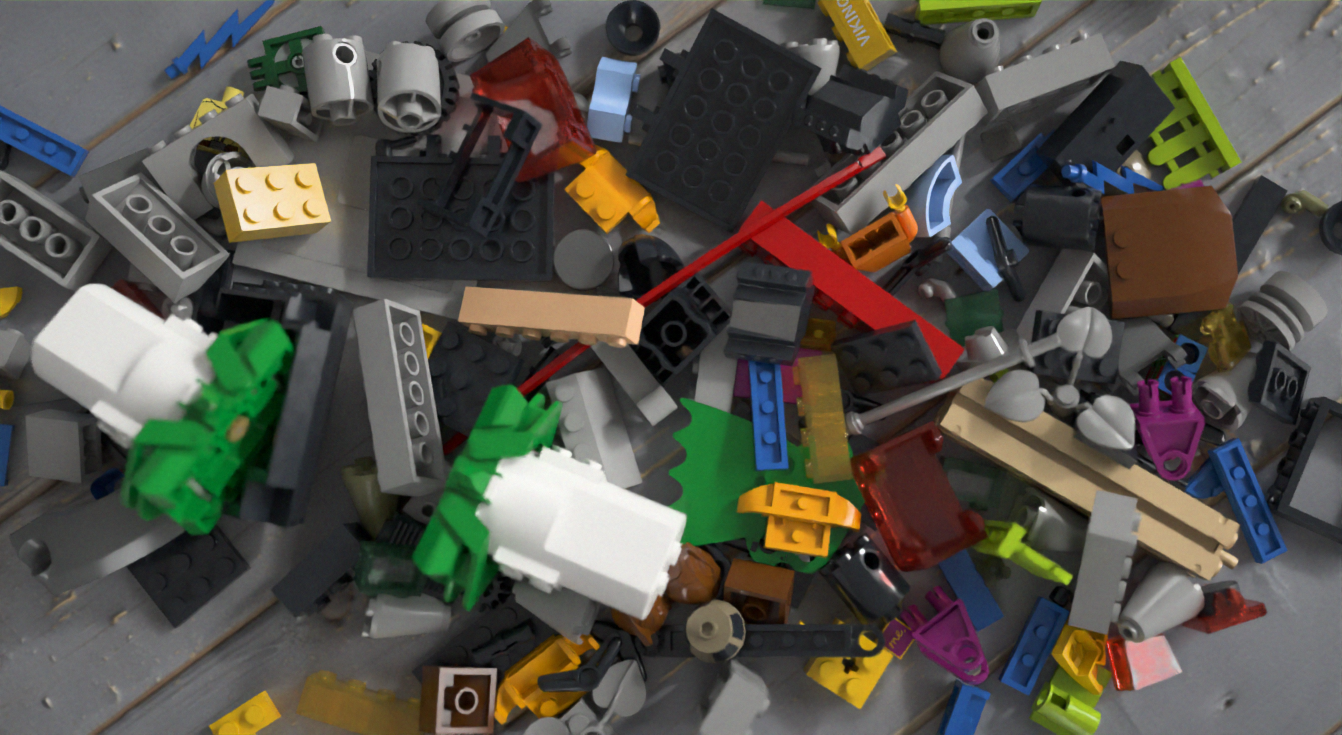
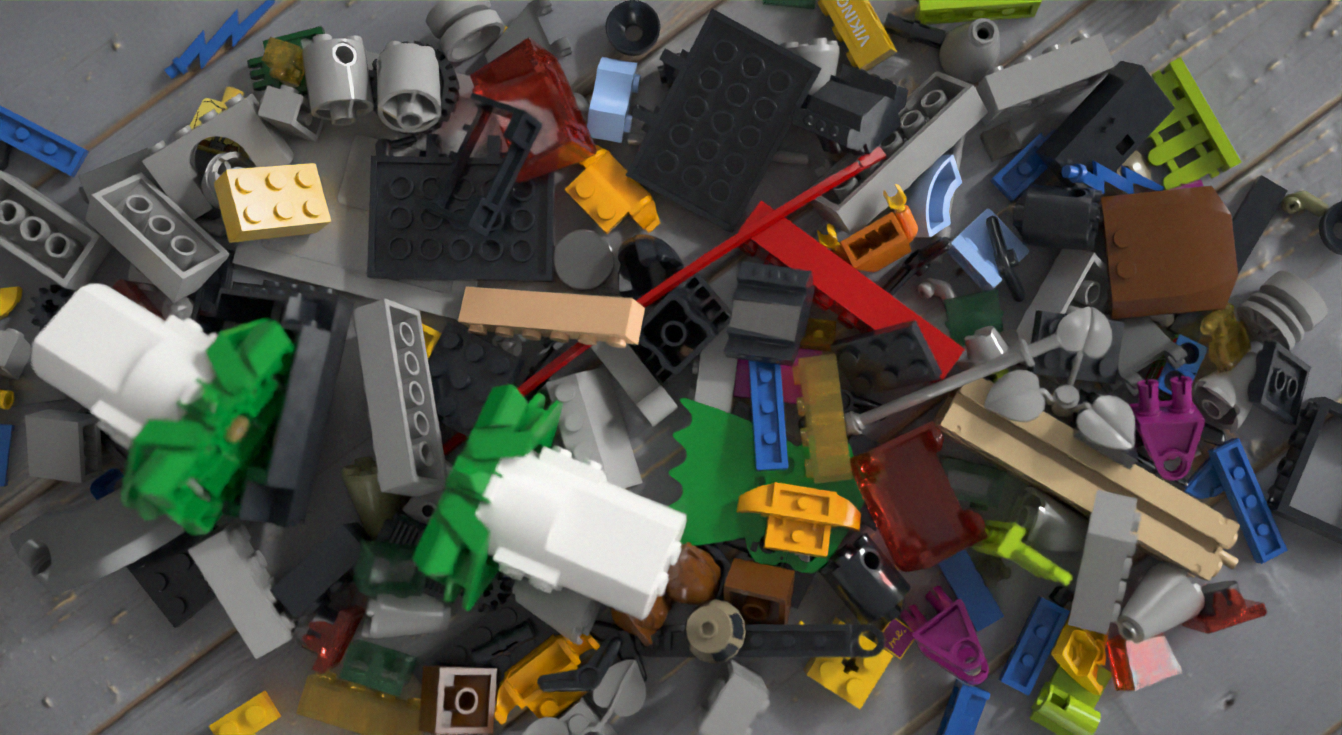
none -> black gear [27,284,74,332]
none -> light grey brick [188,519,299,659]
none -> clear yellow brick [262,37,305,86]
none -> clear red piece [302,605,365,674]
none -> clear green window [339,639,417,697]

